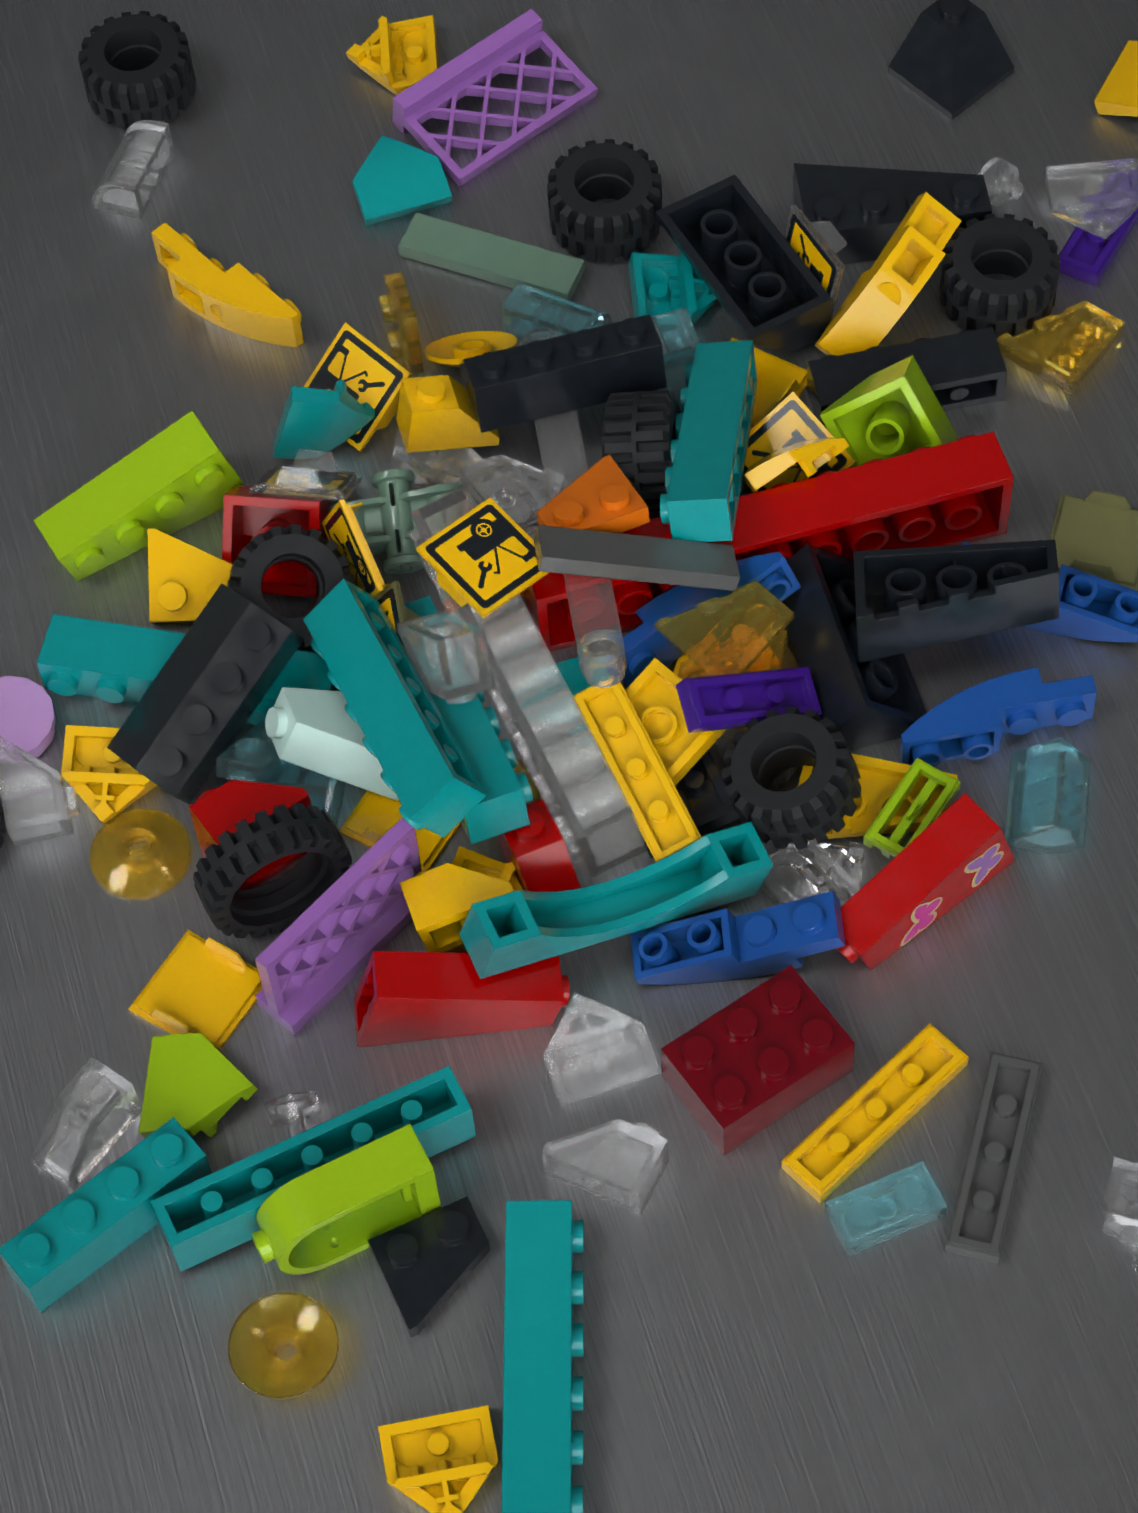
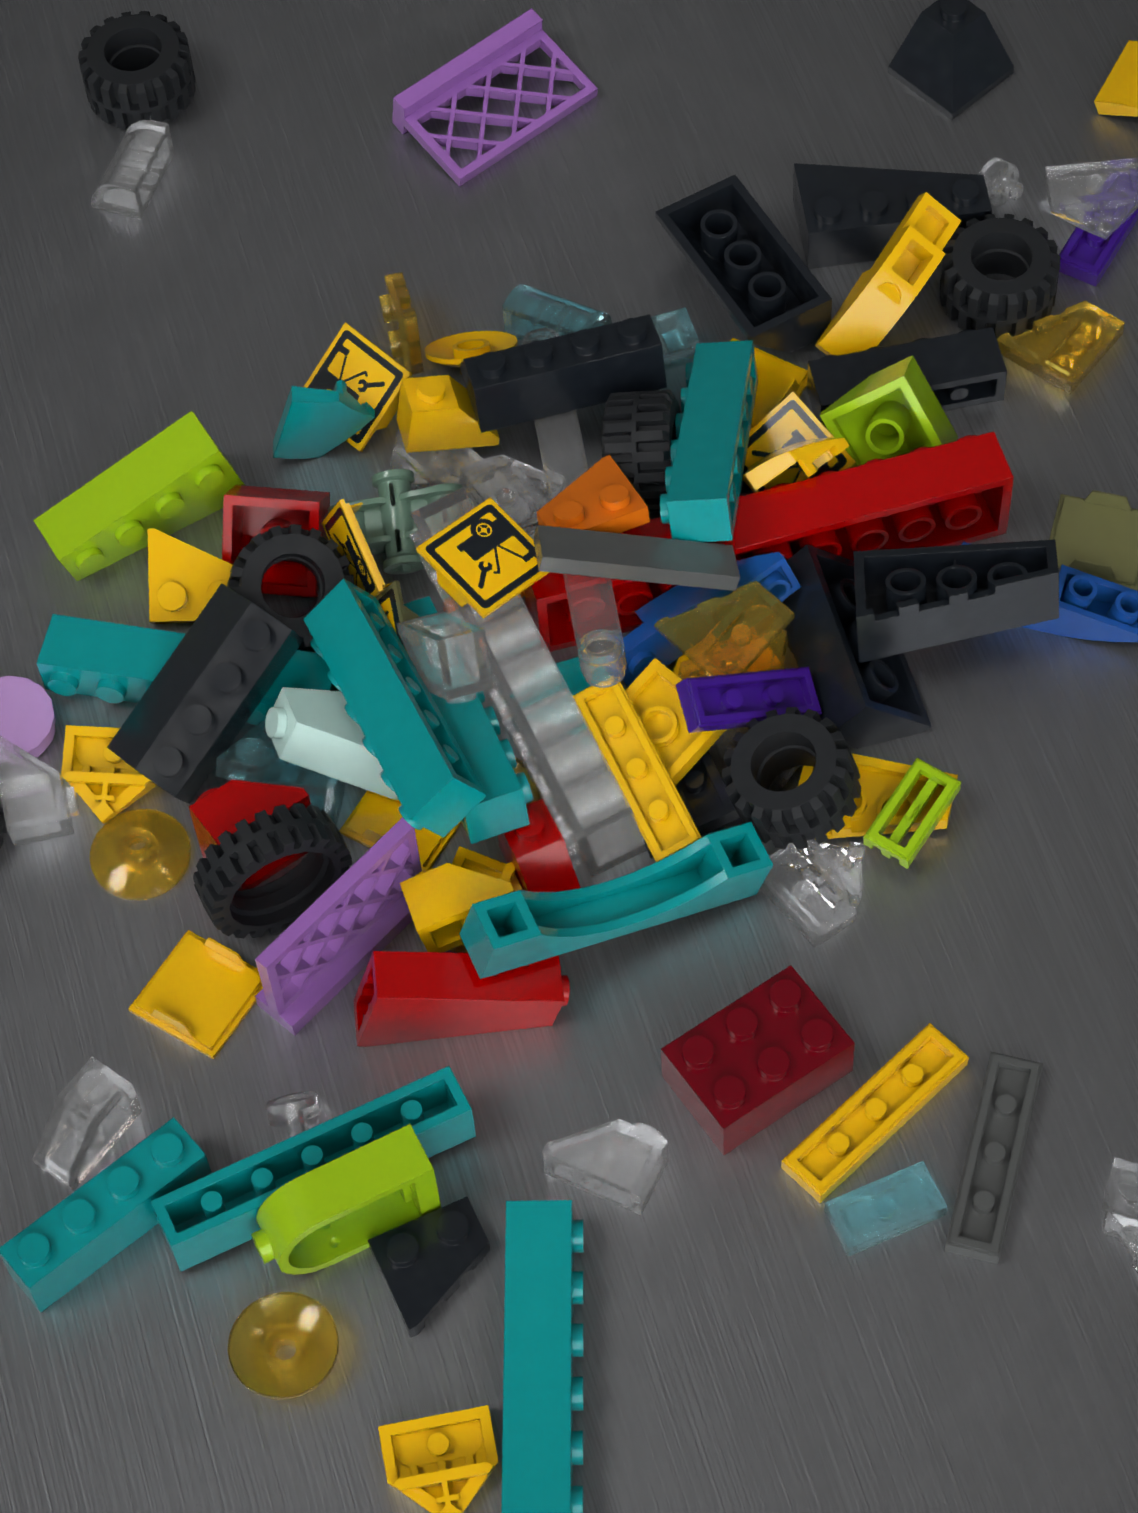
lime slope [138,1033,258,1138] -> none
yellow slope [151,222,304,347] -> none
clear piece [249,449,362,500] -> none
yellow slope [346,15,440,95] -> none
teal slope [352,135,452,226] -> none
sand green tile [398,212,585,304] -> none
clear slope [542,992,661,1108] -> none
black tyre [547,139,662,263] -> none
teal slope [628,252,717,337] -> none
blue slope [631,891,846,985] -> none
piece [784,204,847,319] -> none
red slope [836,793,1015,971] -> none
blue slope [899,667,1097,767] -> none
clear light blue brick [1005,737,1091,854] -> none

